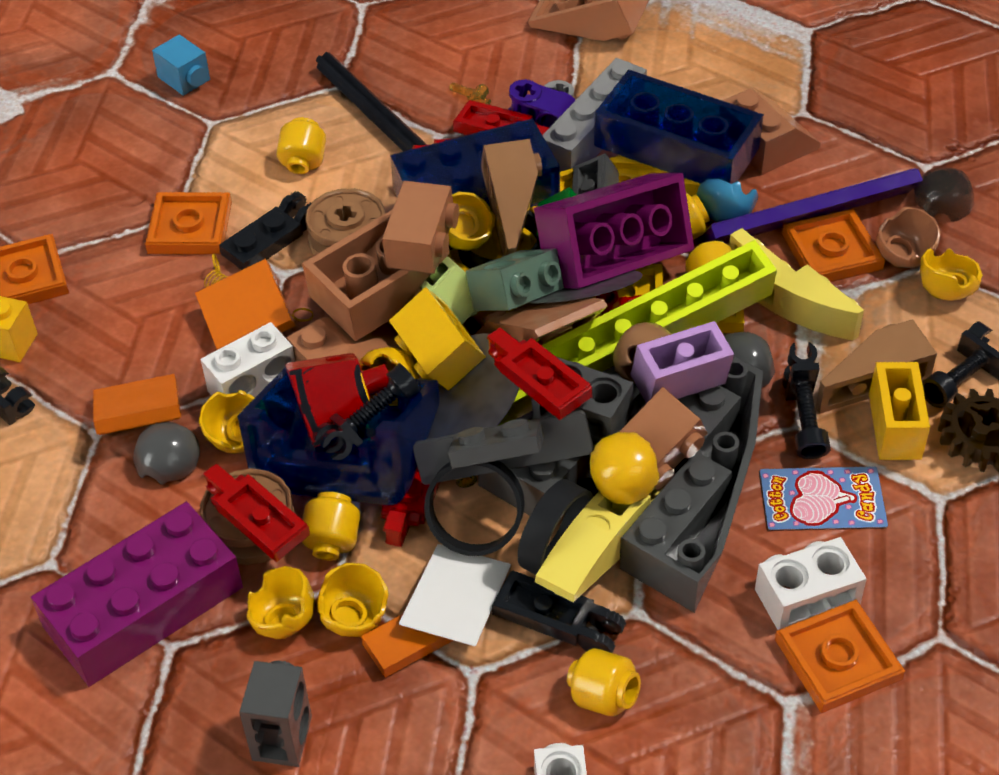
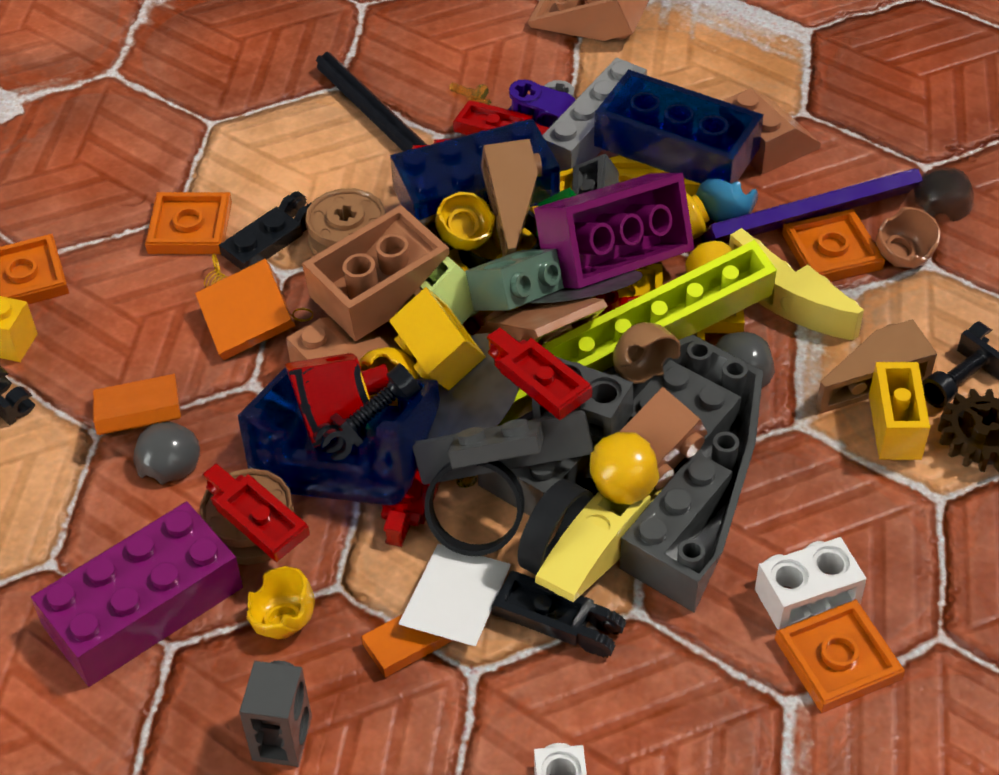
dark azure brick [152,34,210,96] -> none
yellow hair [199,390,269,454] -> none
white brick [200,322,295,400] -> none
yellow head [276,117,326,174] -> none
yellow head [302,492,360,560] -> none
yellow hair [317,562,389,637] -> none
nougat brick [382,181,459,274] -> none
yellow head [567,648,641,717] -> none
lavender brick [631,321,734,403] -> none
sticker [760,466,888,530] -> none
black bar [782,342,831,459] -> none
yellow hair [920,248,983,301] -> none

